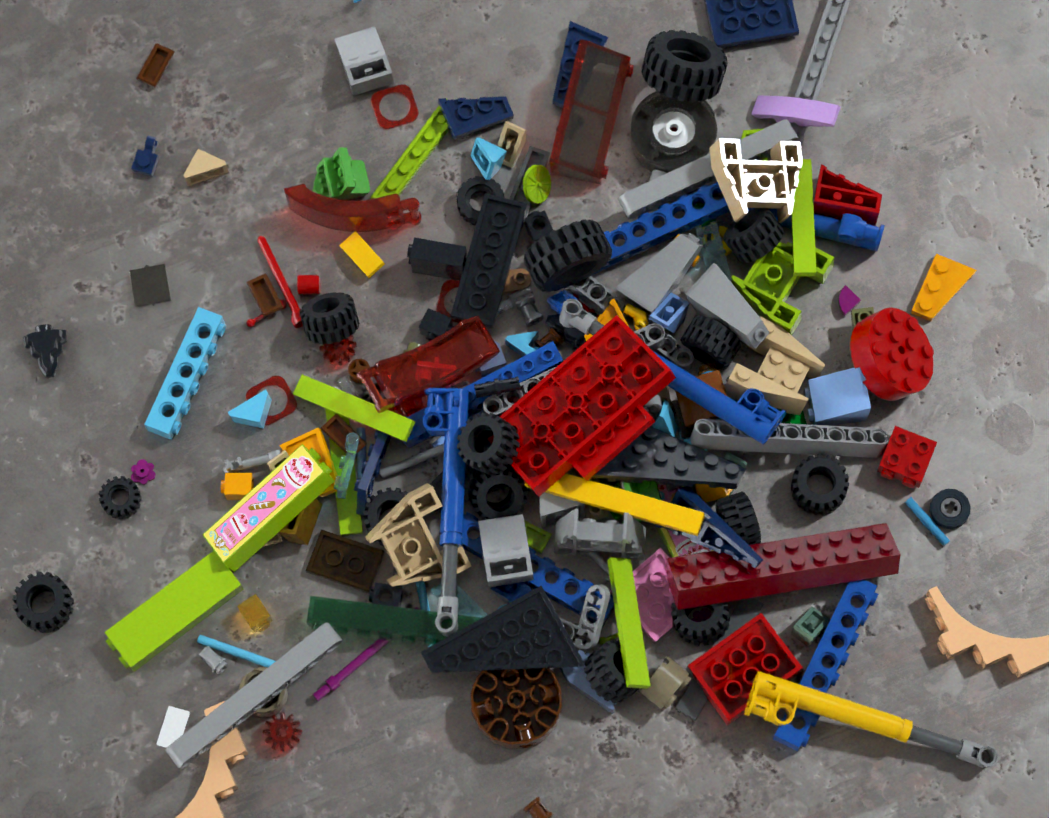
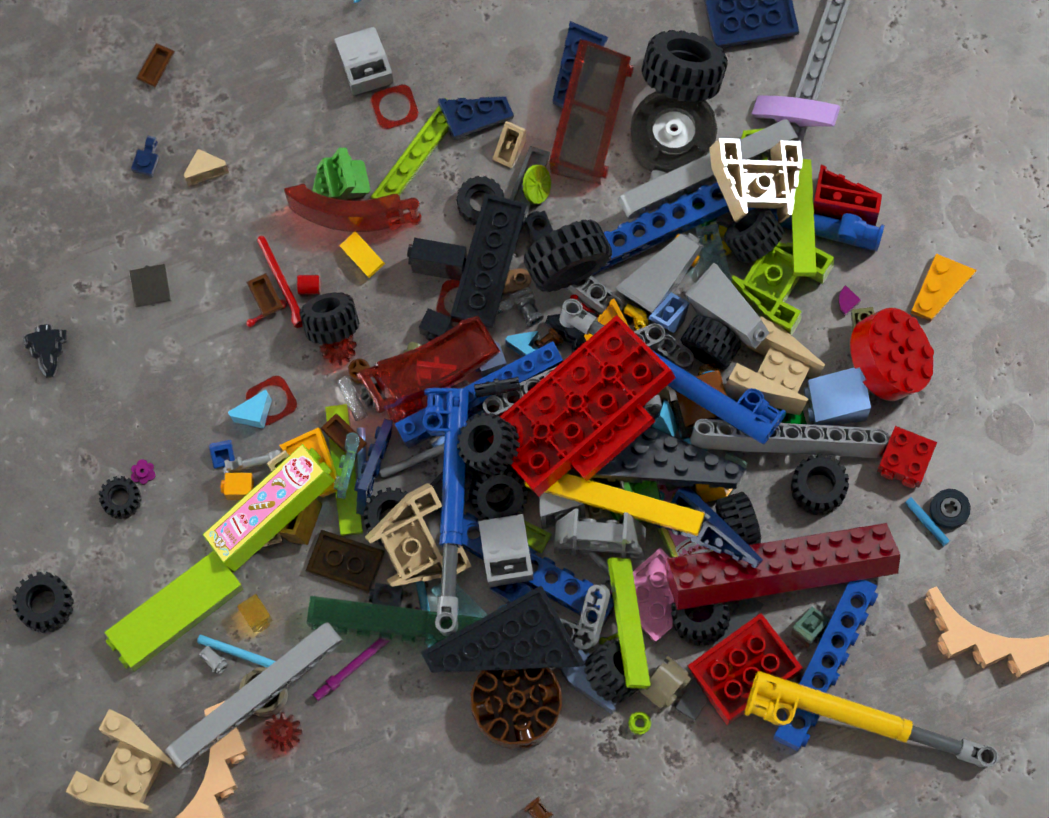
medium azure brick [144,307,226,440] -> none
white sticker [156,706,190,748] -> none
lime tile [293,374,415,442] -> none
medium azure slope [470,138,507,180] -> none
blue plate [546,290,577,314] -> none
none -> tan wedge [66,709,176,813]
none -> blue slope [209,440,235,469]
none -> lime plate [628,711,651,735]

